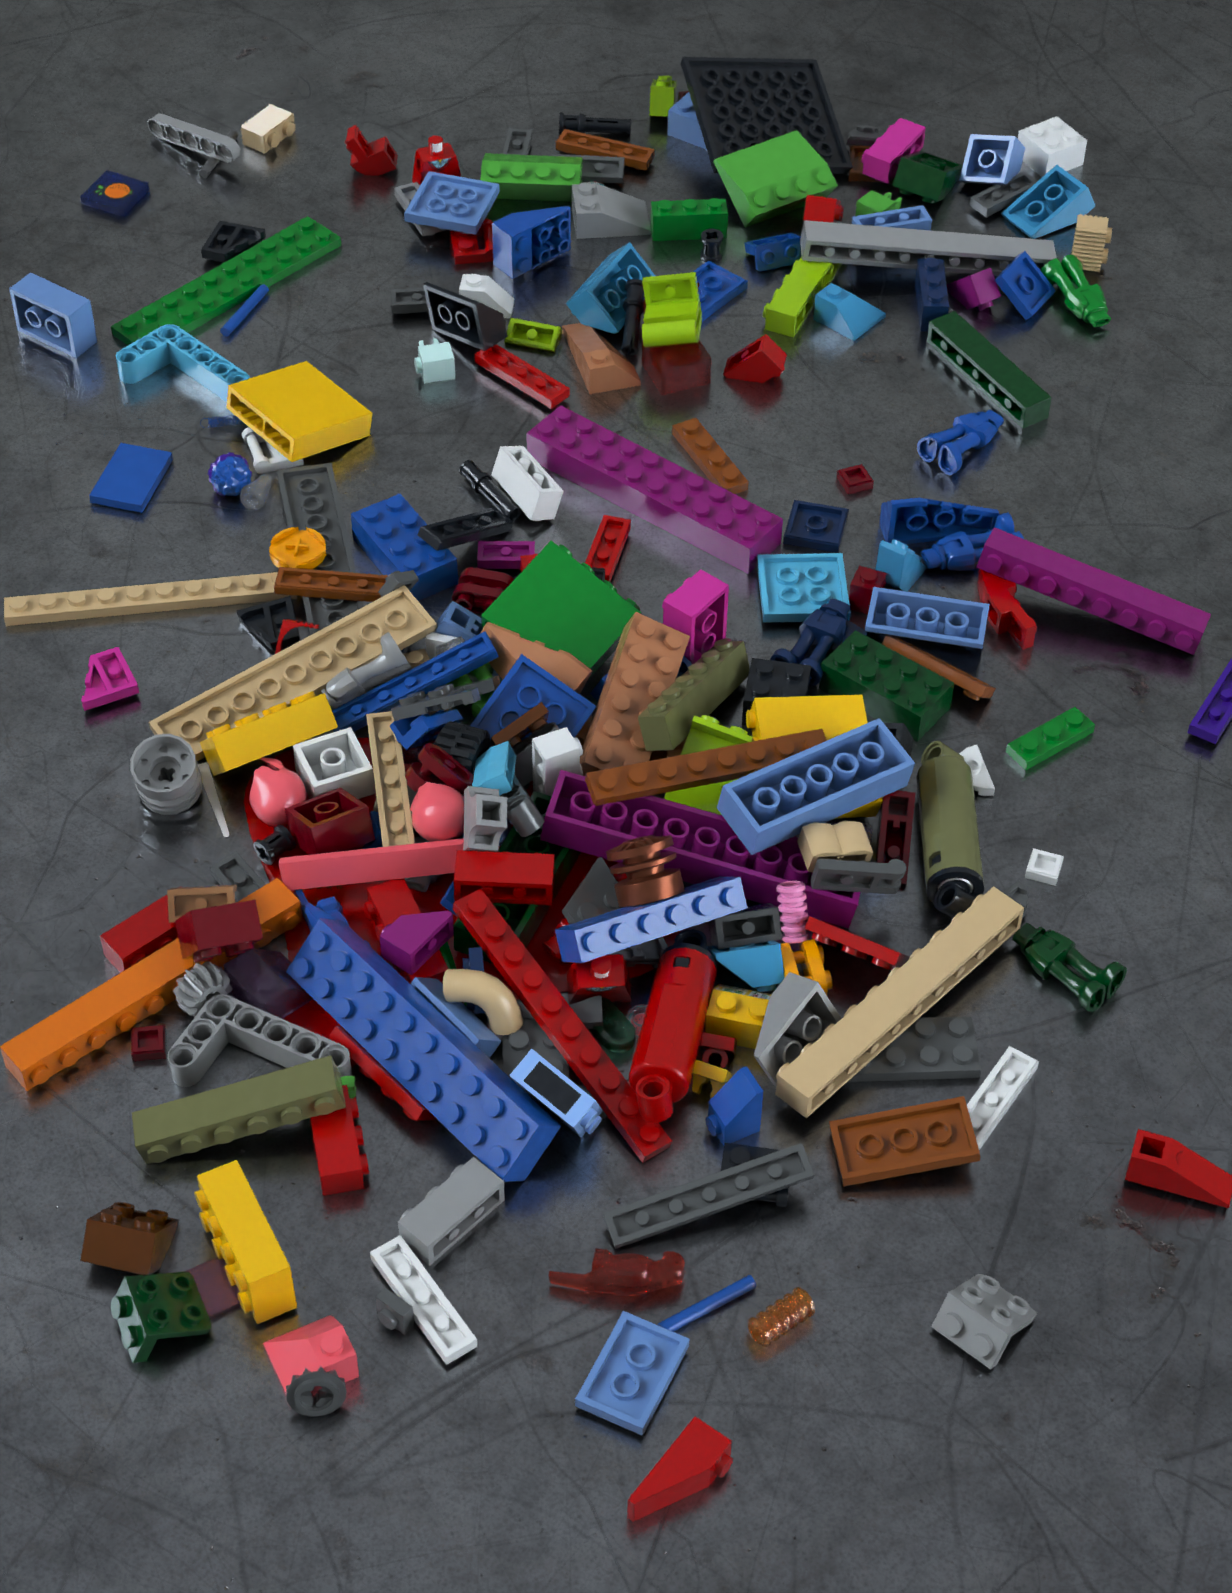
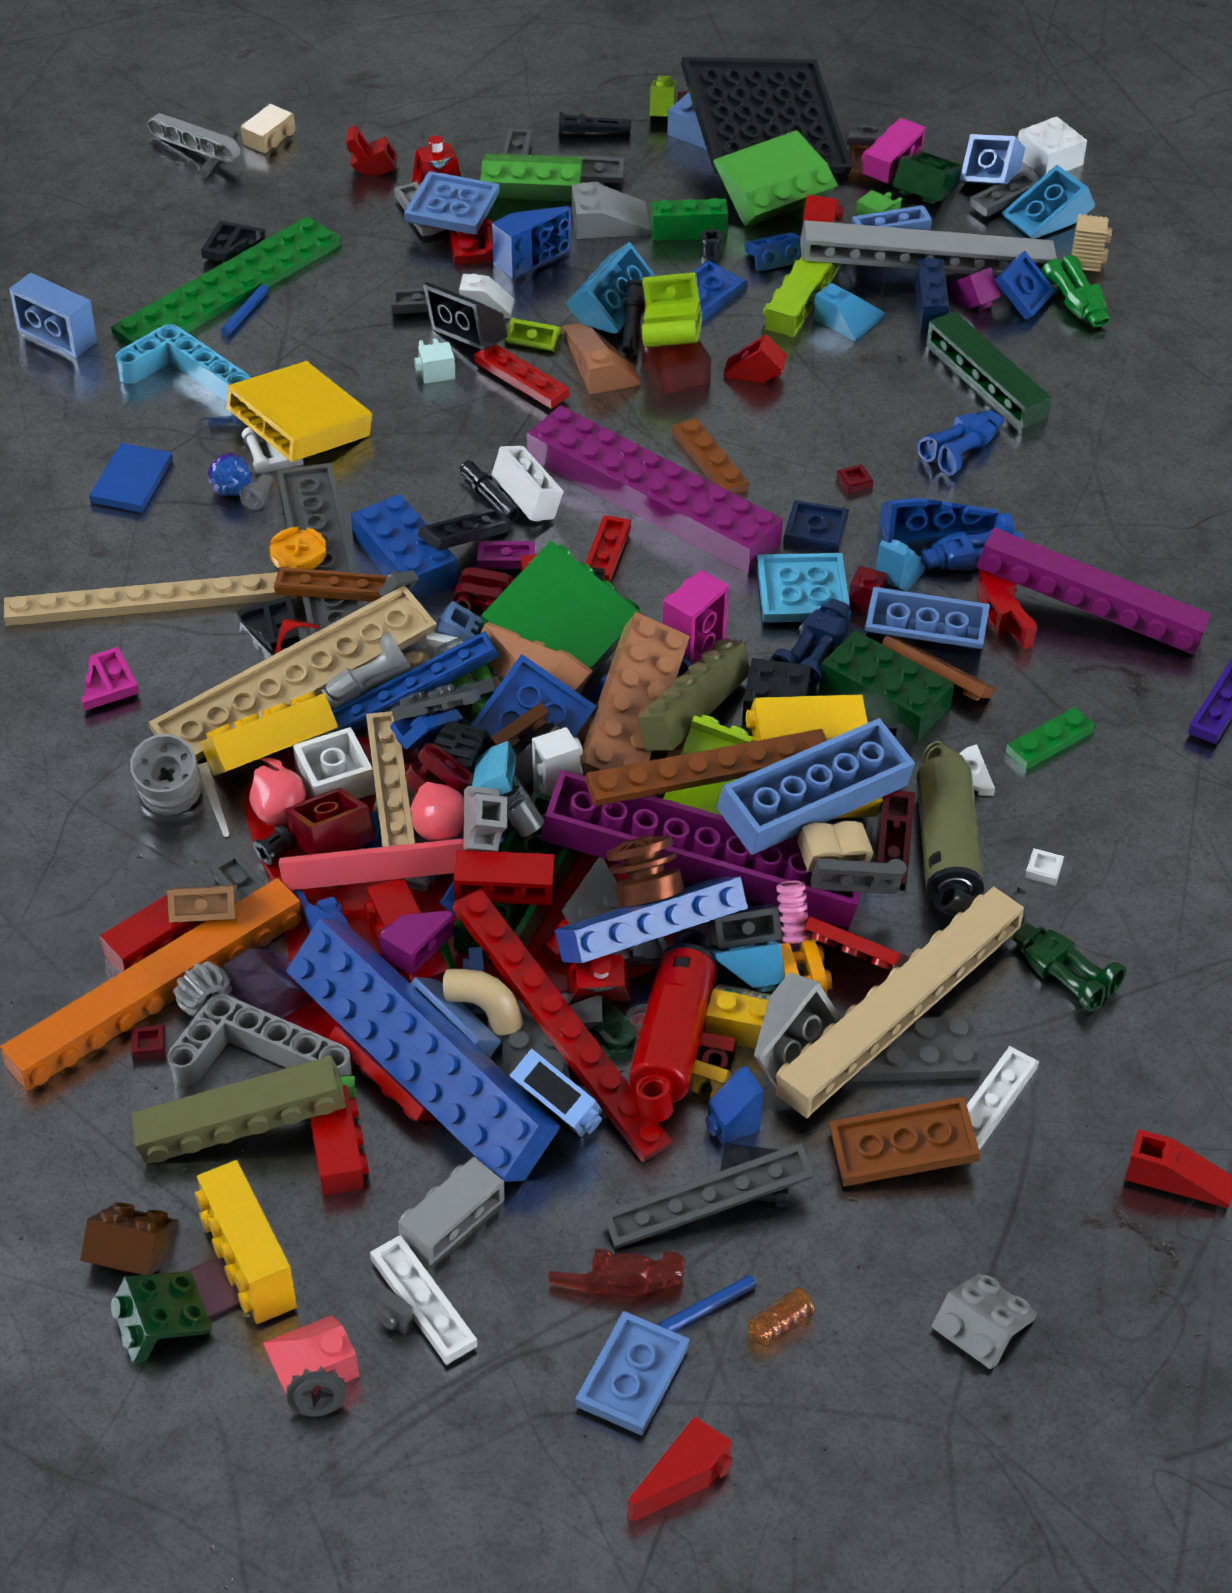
clear blue tile [80,170,150,216] -> none
dark red brick [175,900,263,963] -> none
dark orange plate [556,129,655,171] -> none

